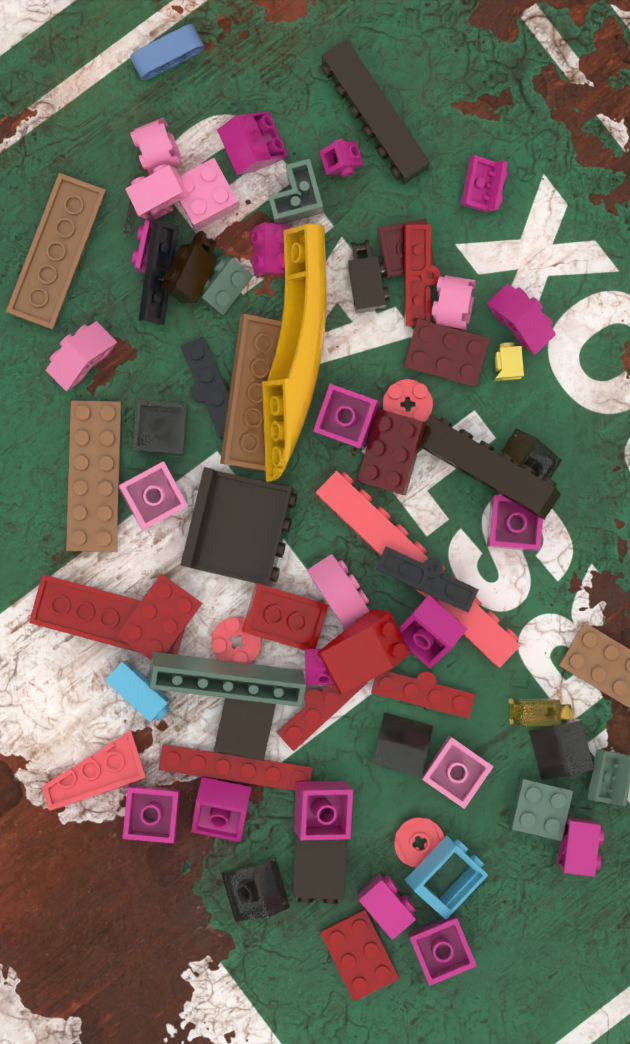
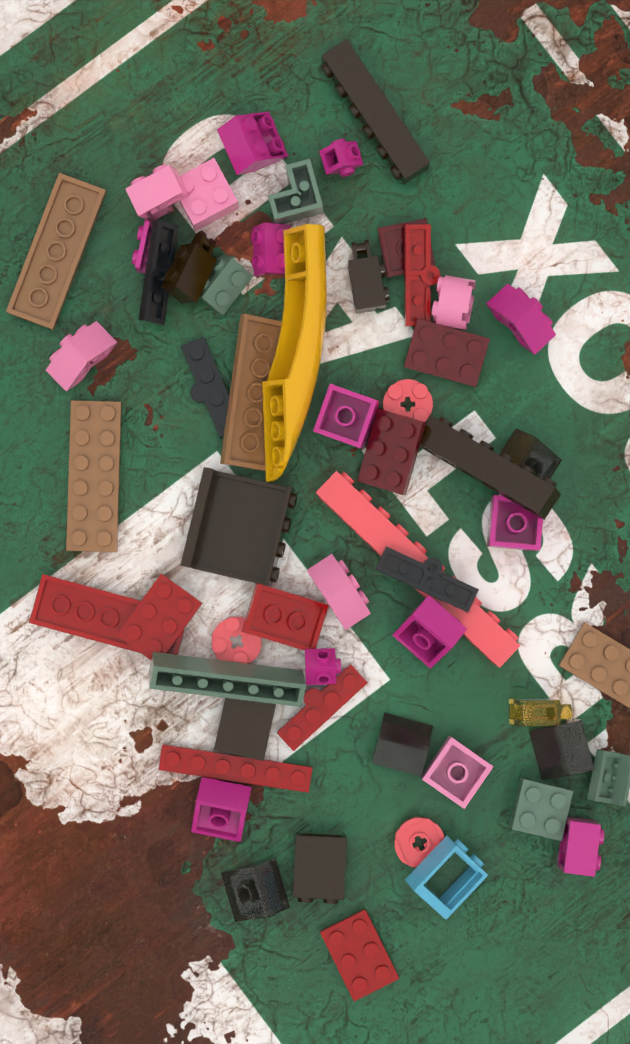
coral wing [42,730,147,811] -> none
medium azure window [105,660,171,722] -> none
bright pink brick [118,461,188,530] -> none
dark pink brick [122,785,181,843] -> none
clear smoke hinge [124,184,134,234] -> none
medium blue beam [130,24,205,80] -> none
bright pink brick [130,117,182,175] -> none
clear smoke brick [132,399,189,457] -> none
dark pink brick [294,781,353,840] -> none
red slope [318,609,411,694] -> none
dark pink brick [357,873,416,940] -> none
red hinge [371,671,475,719] -> none
dark pink brick [408,913,477,986] -> none
dark pink bracket [461,155,508,213] -> none
light yellow window [494,343,524,381] -> none

